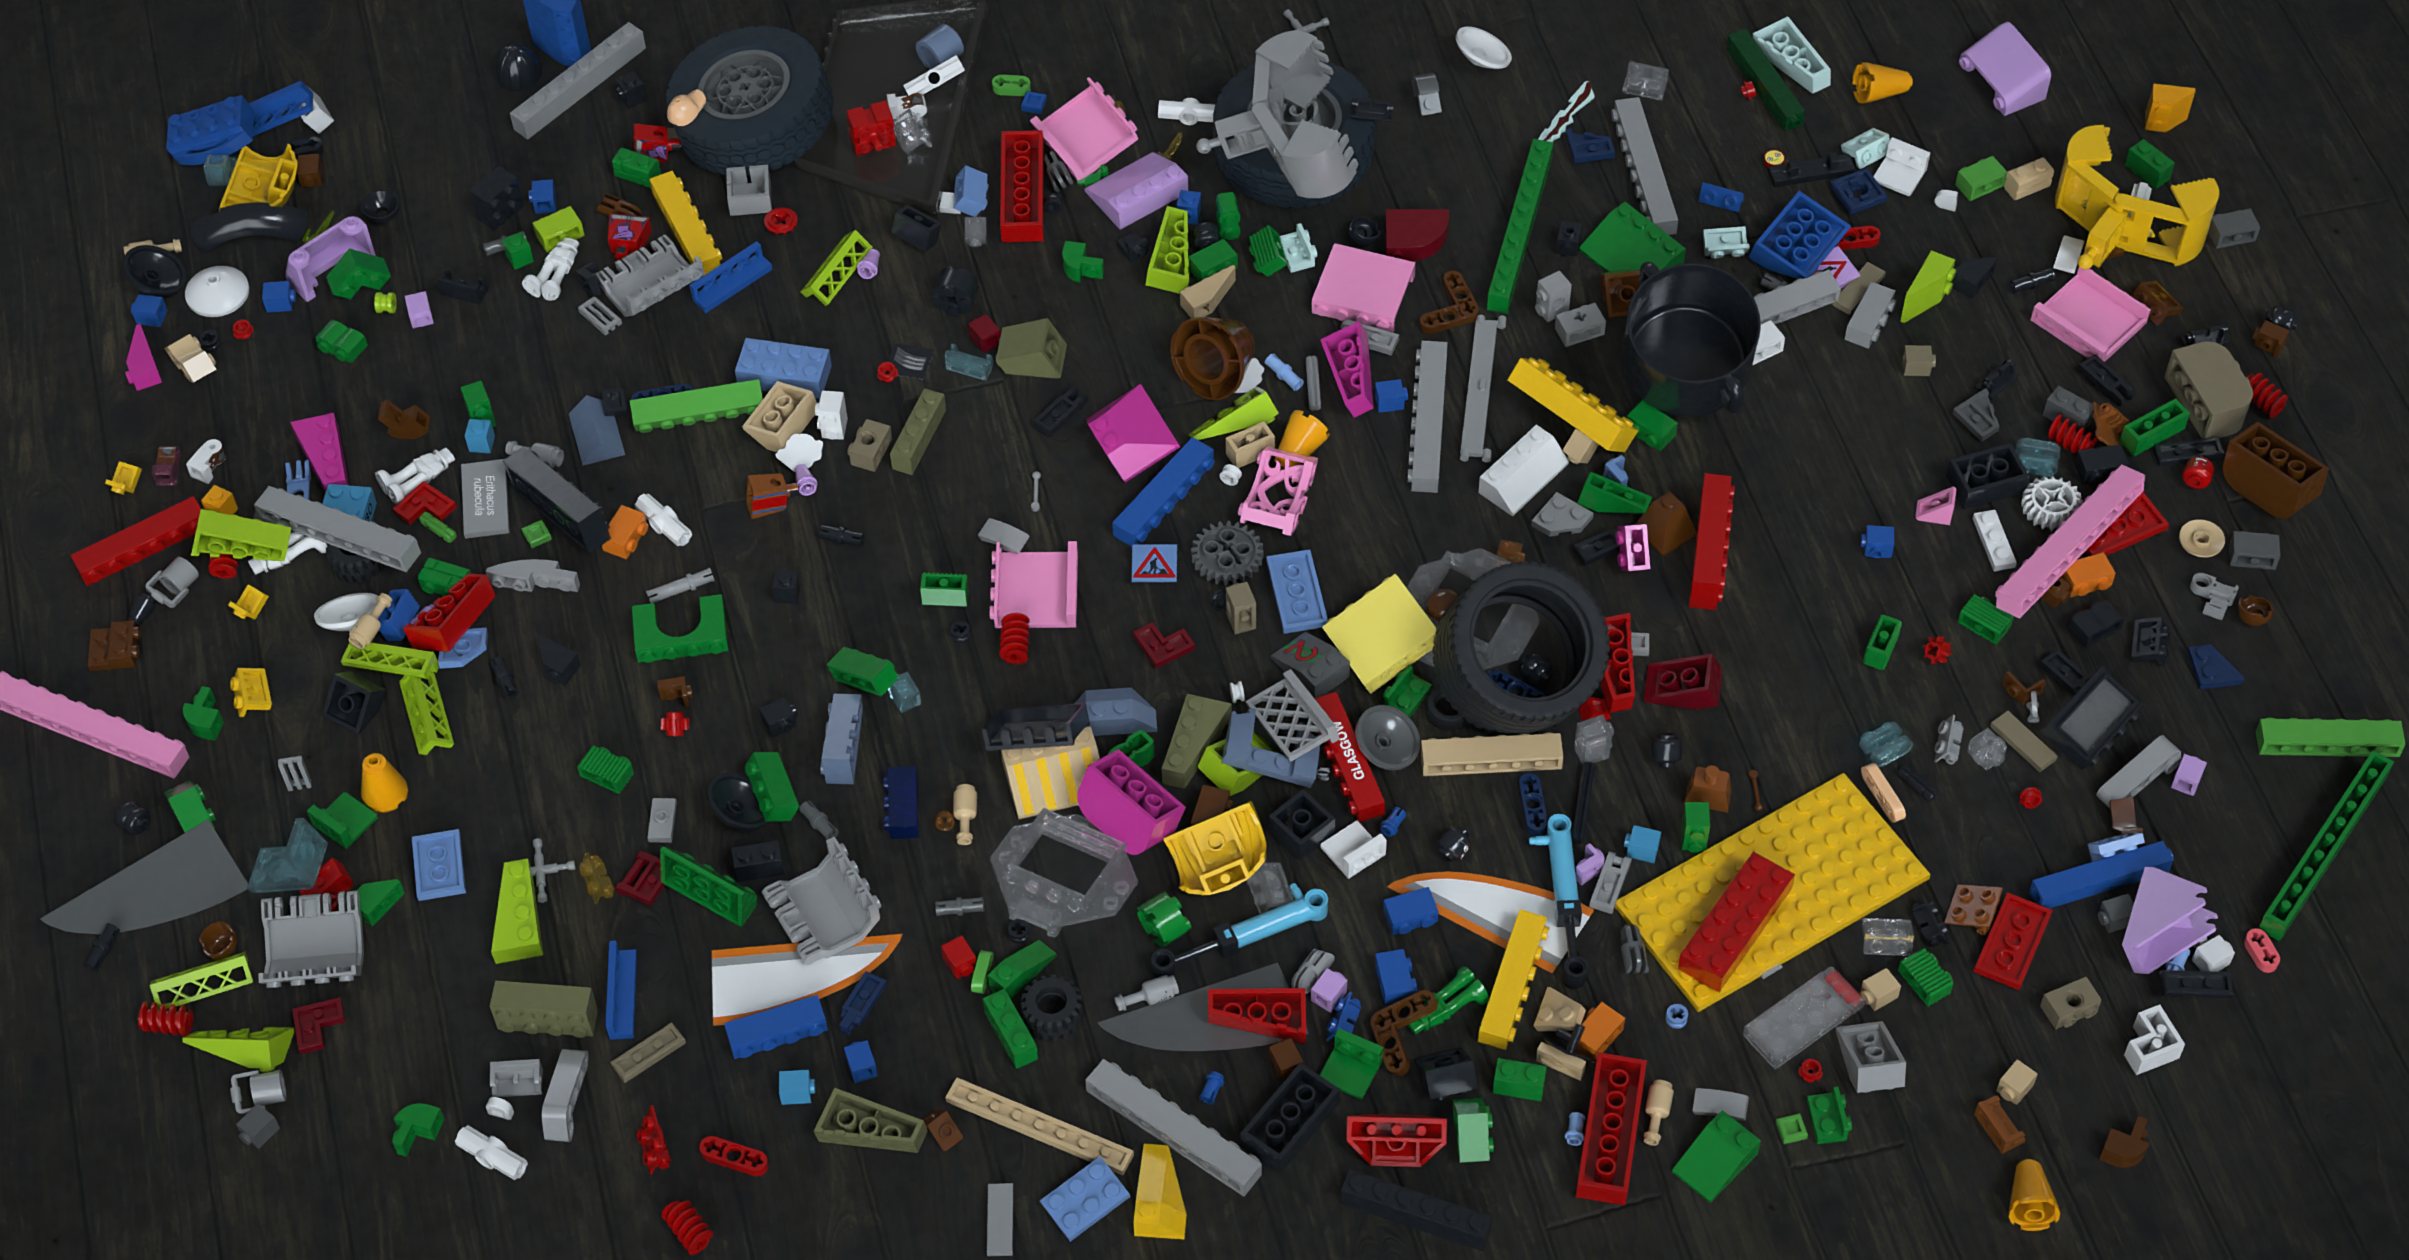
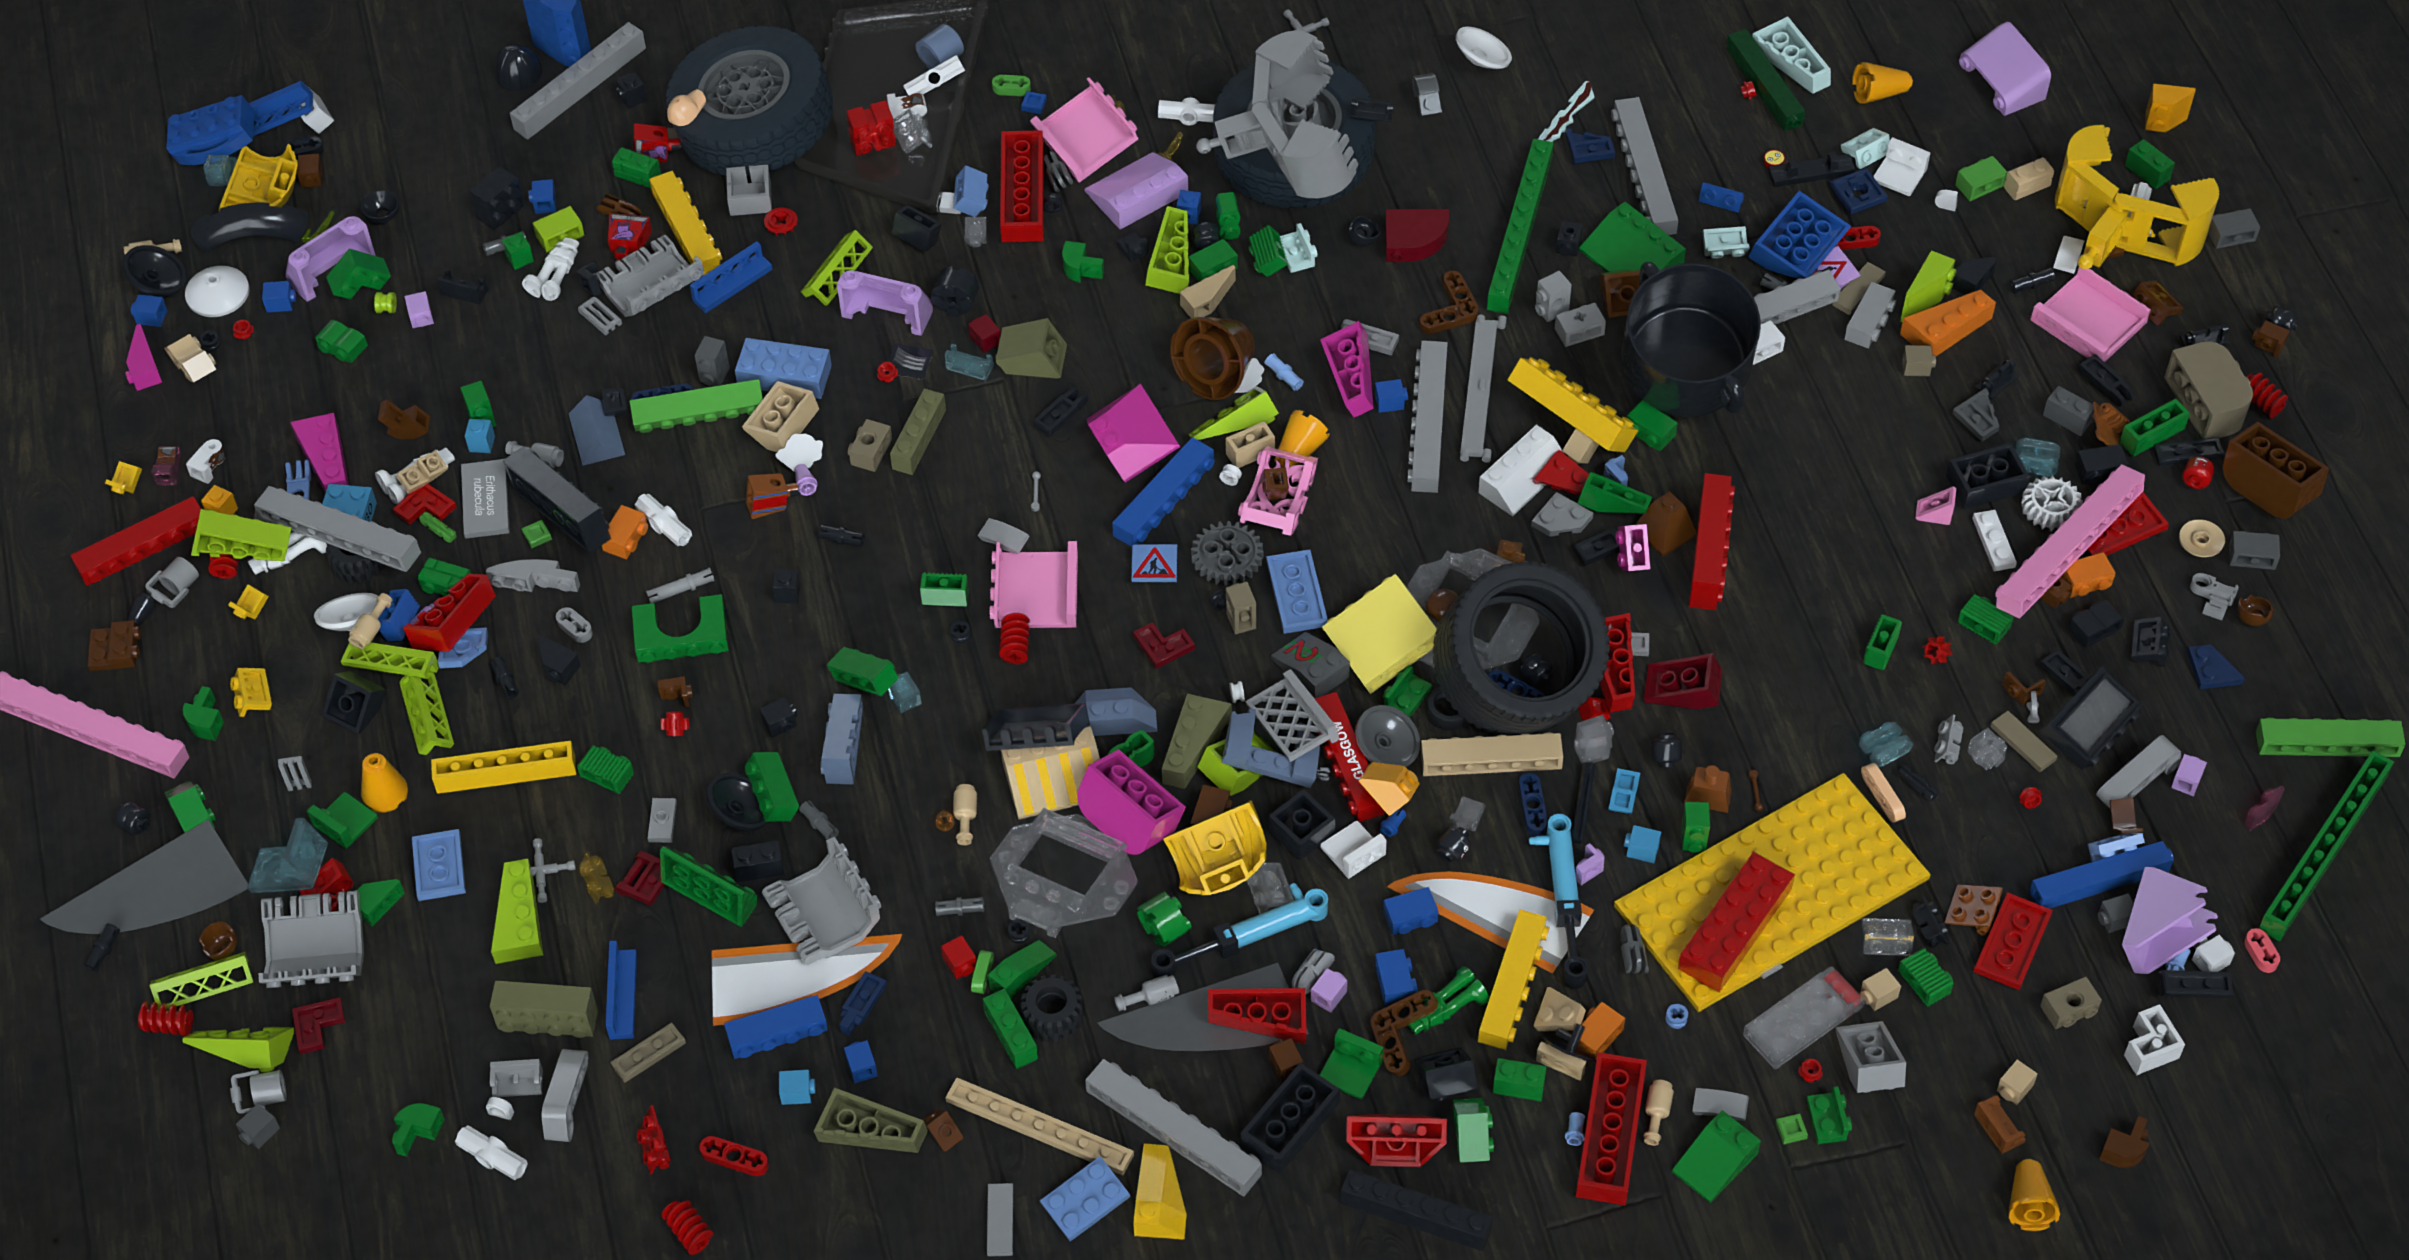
white brick [815,391,848,440] -> none
lavender cone [857,249,880,279] -> none
clear blue brick [884,766,919,839] -> none
green piece [1077,164,1109,187] -> none
blue pin [1199,1071,1224,1105] -> none
light grey axle [1306,356,1321,411] -> none
bright pink panel [1312,243,1416,332] -> none
blue hinge [1326,992,1361,1041] -> none
light grey plate [1589,851,1632,914] -> none
clear bracket [1622,61,1669,101] -> none
blue brick [1860,525,1894,558] -> none
red piece [2048,414,2098,454] -> none
none -> tan slope [396,451,448,494]
none -> yellow brick [431,741,577,794]
none -> light grey beam [556,607,593,643]
none -> dark grey brick [695,336,730,386]
none -> lavender windscreen [837,270,933,336]
none -> reddish brown brick [1262,468,1289,500]
none -> light orange slope [1359,762,1420,816]
none -> clear bracket [1449,796,1485,832]
none -> red wing [1532,450,1589,495]
none -> dark azure slope [1609,768,1640,815]
none -> orange wedge [1900,290,1996,356]
none -> clear pink slope [2245,786,2285,831]

